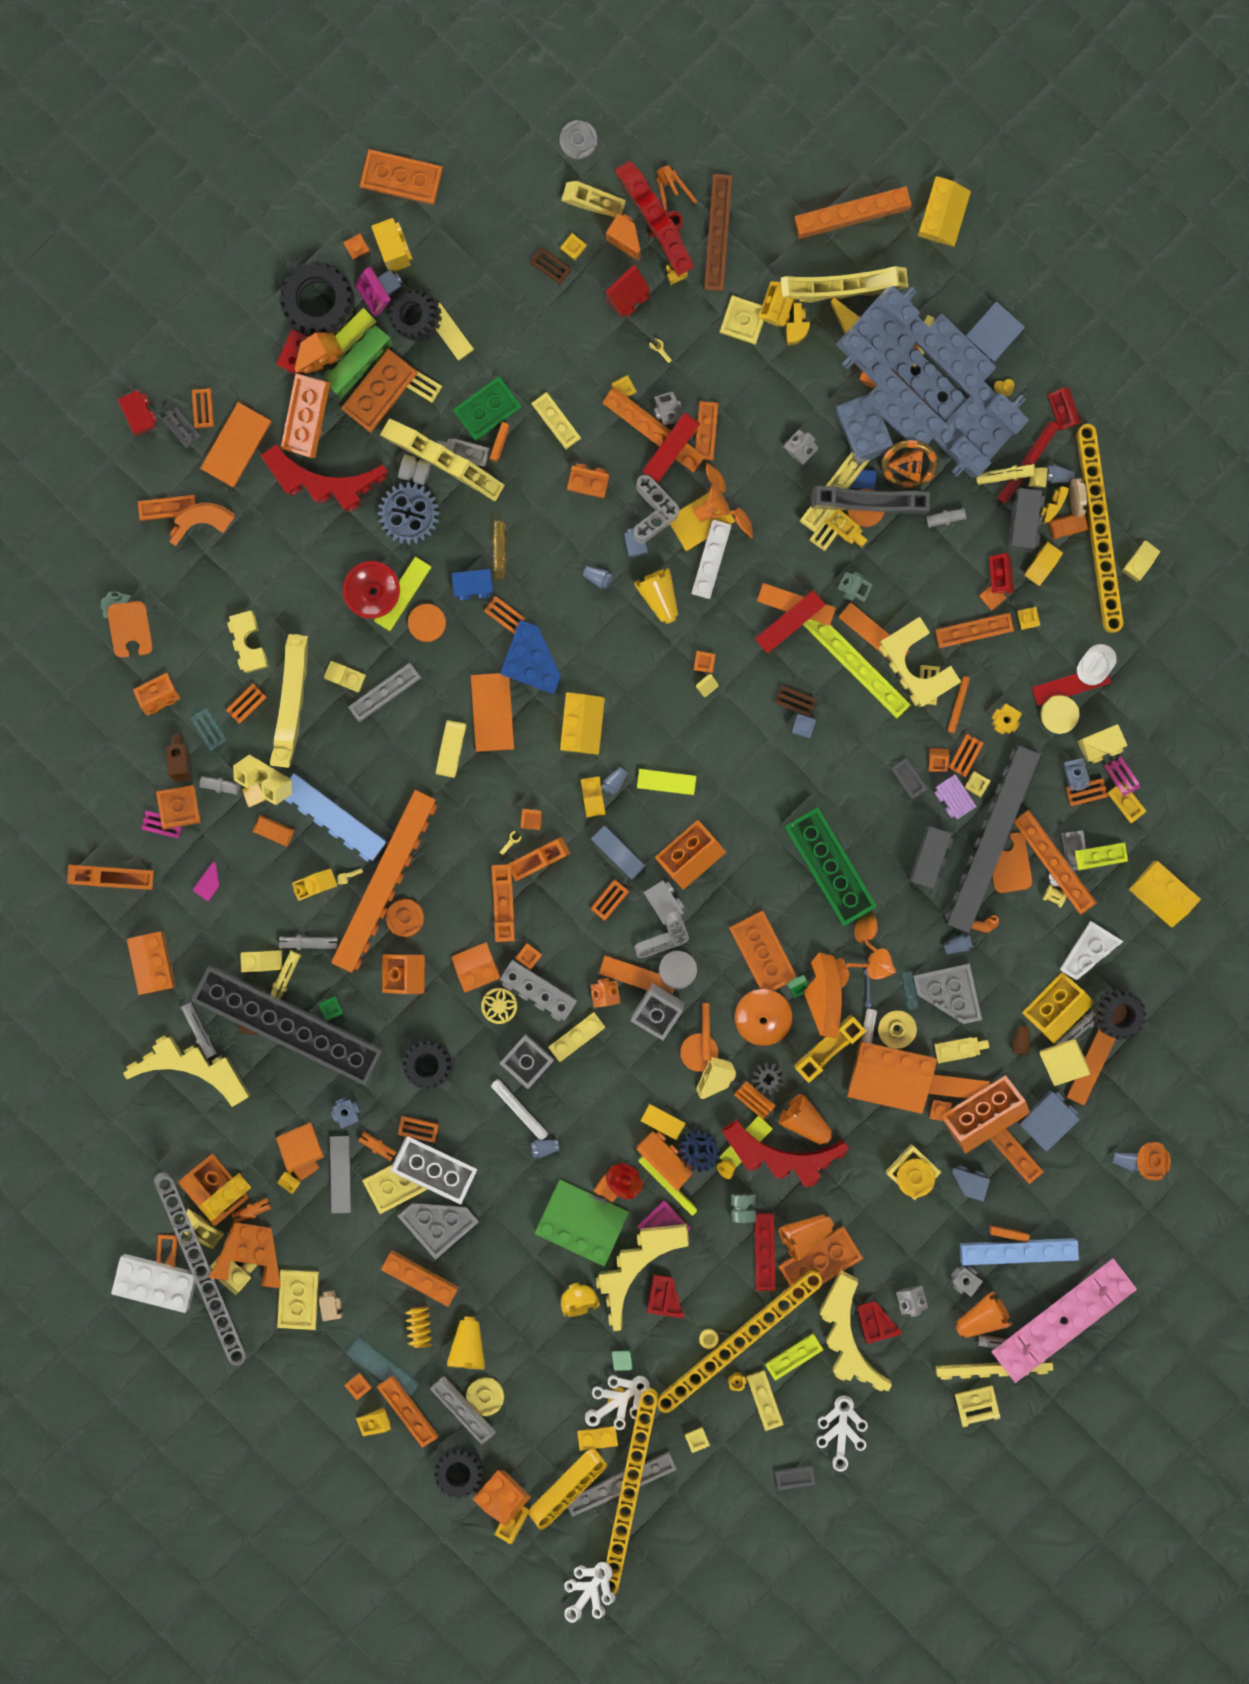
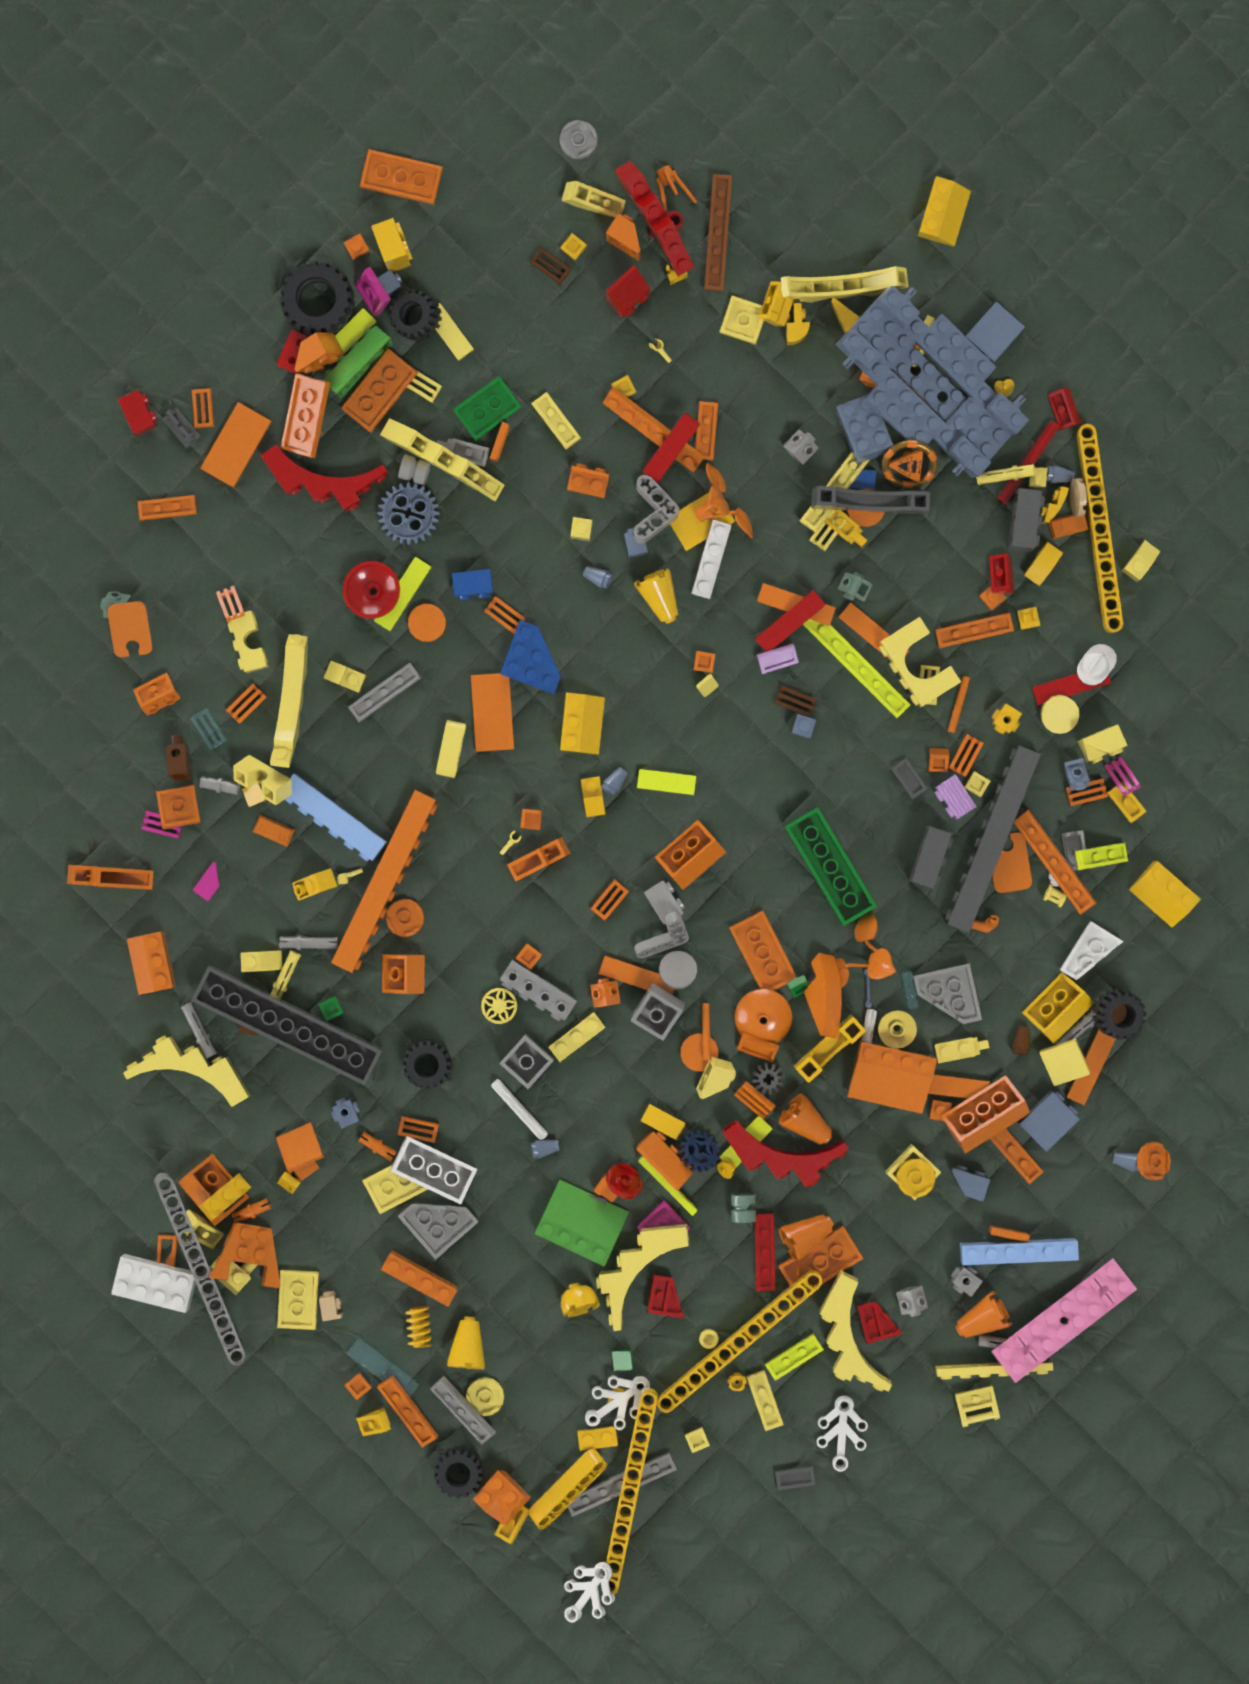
orange arch [169,503,235,546] -> none
light grey tile [330,1136,351,1213] -> none
orange slope [452,942,501,993] -> none
clear yellow pin [491,521,507,579] -> none
orange slope [492,864,515,942] -> none
sand blue slope [591,825,645,879] -> none
light grey brick [654,391,683,426] -> none
orange brick [794,186,911,239] -> none
light grey pin [926,507,966,528] -> none
sand blue cone [944,933,974,955] -> none
none -> orange tile [216,585,245,622]
none -> light yellow brick [570,517,593,541]
none -> orange tile [737,1032,779,1063]
none -> lavender tile [757,644,799,674]

